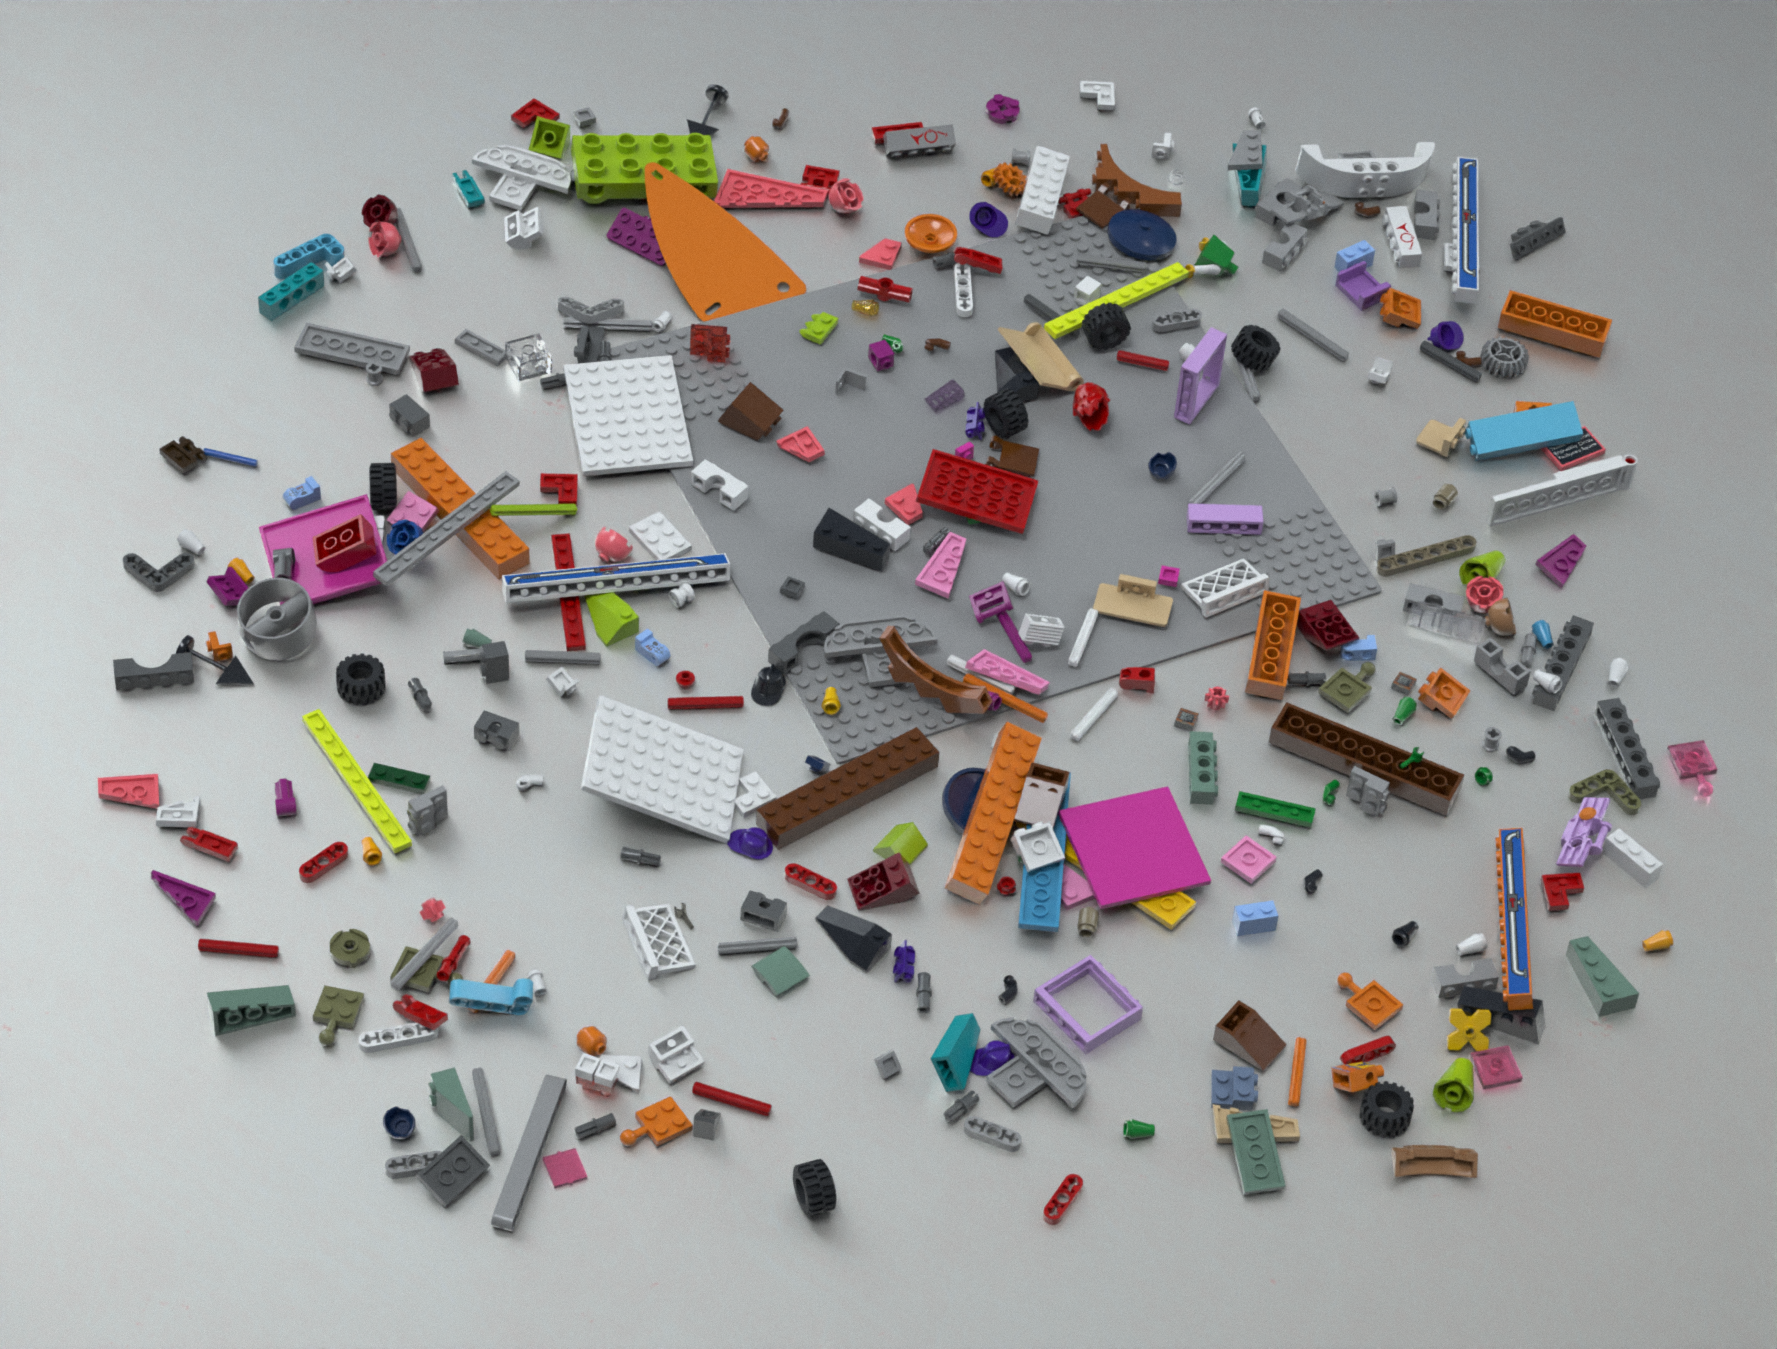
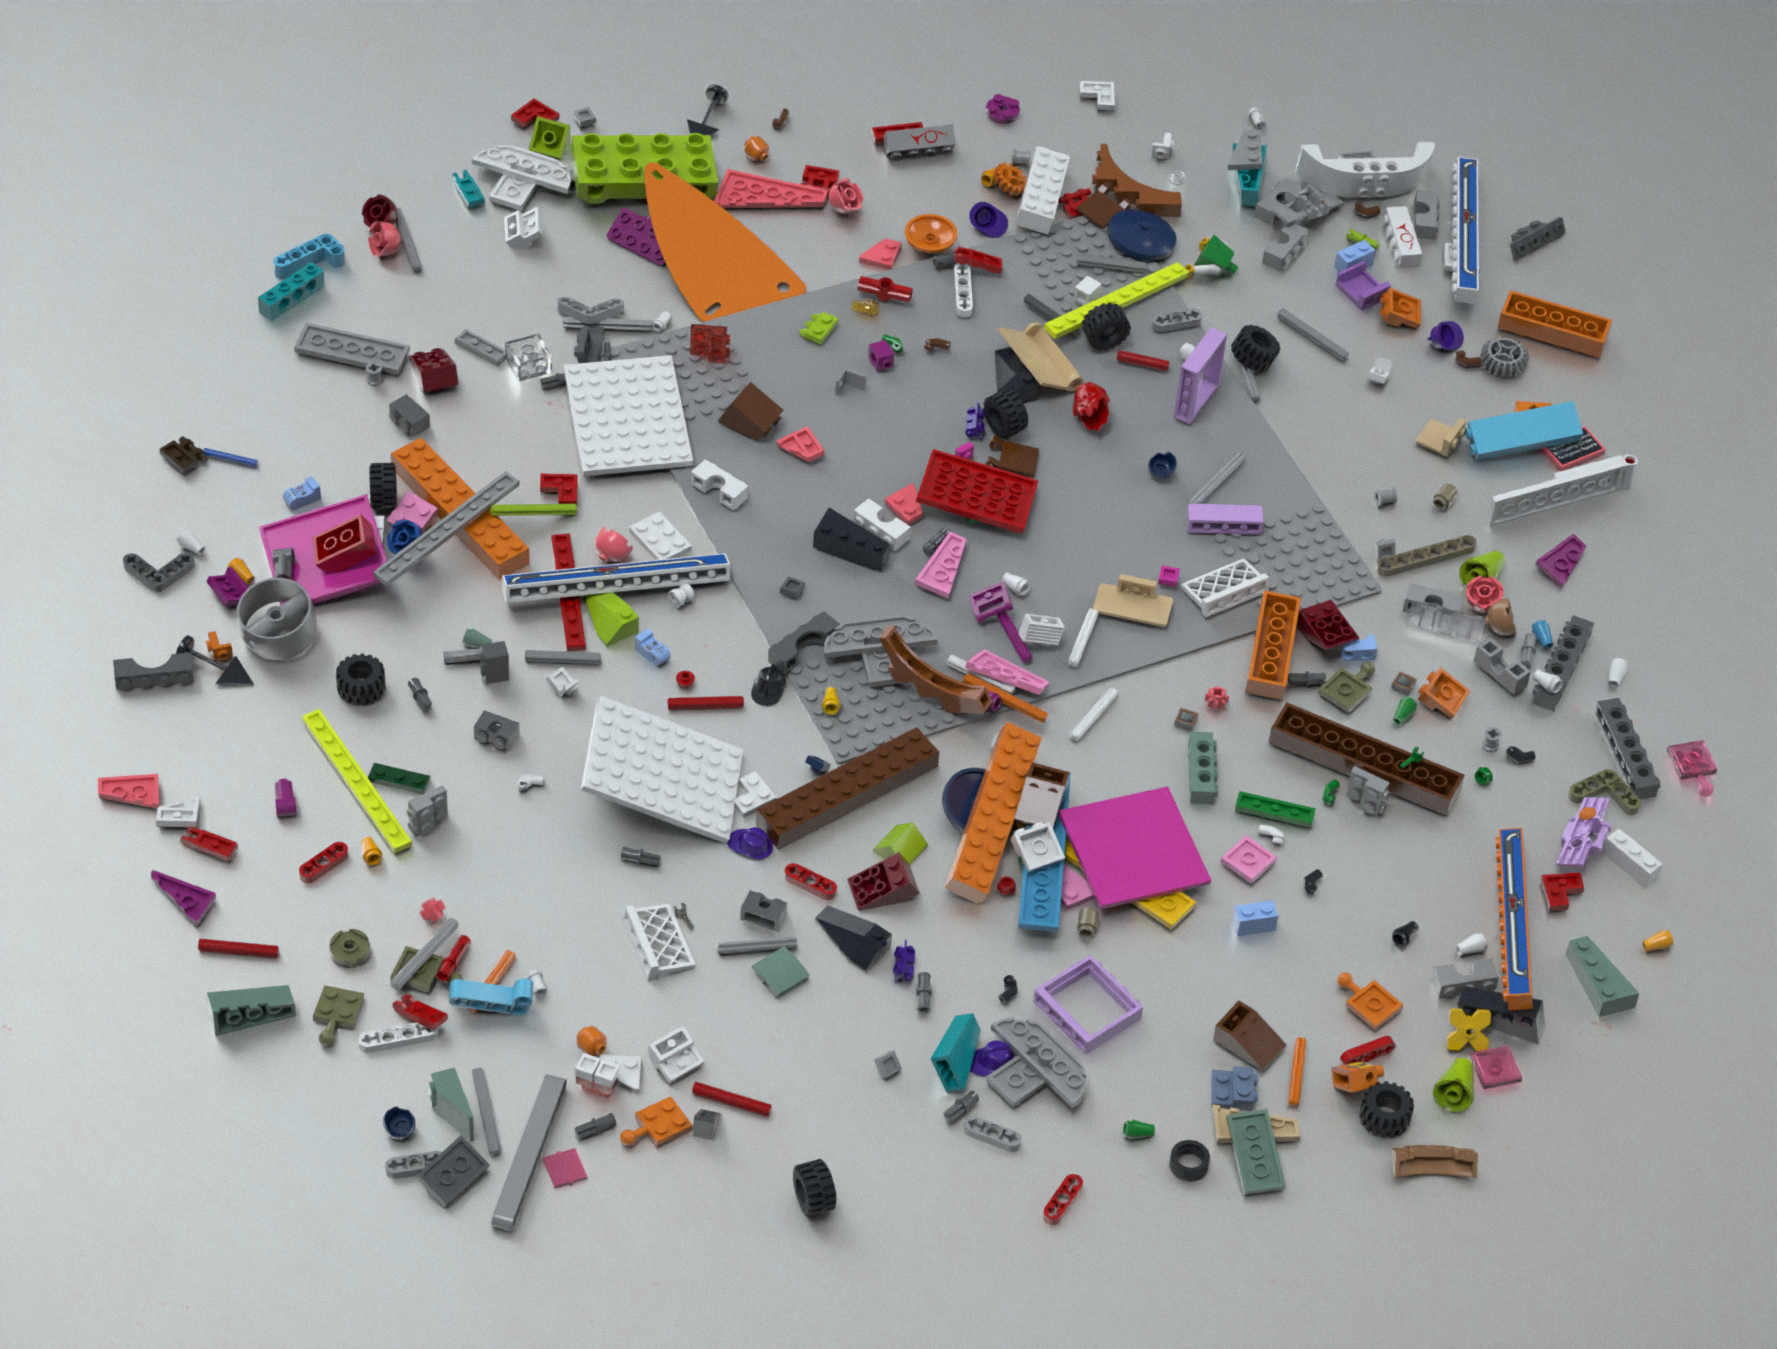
white bracket [325,256,357,283] -> none
clear purple slope [924,379,965,412] -> none
red leg [1119,667,1155,694] -> none
dark grey axle [1420,341,1482,382] -> none
none -> black tyre [1169,1140,1210,1181]
none -> lime axle [1346,229,1380,251]

